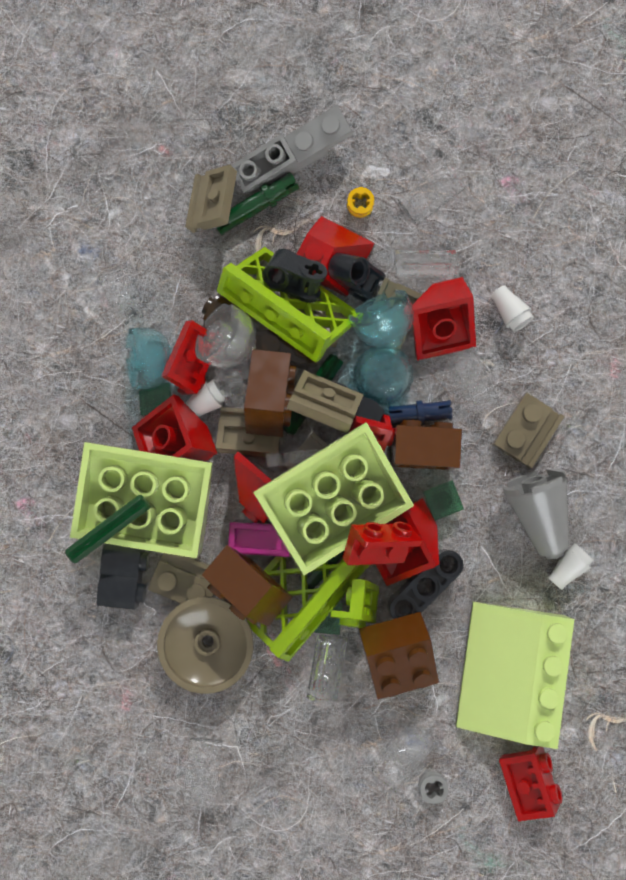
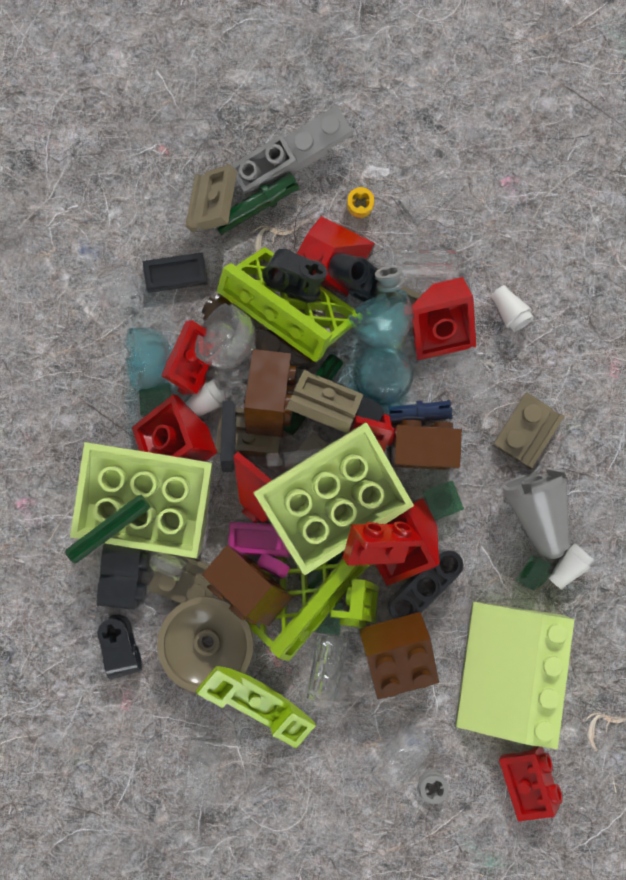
none -> black piece [97,614,142,680]
none -> black tile [142,252,208,293]
none -> clear slope [150,552,188,581]
none -> lime slope [196,666,316,748]
none -> black tile [220,401,237,472]
none -> dark pink tile [257,554,290,579]
none -> light grey bush [375,265,405,292]
none -> clear green plate [515,555,551,591]

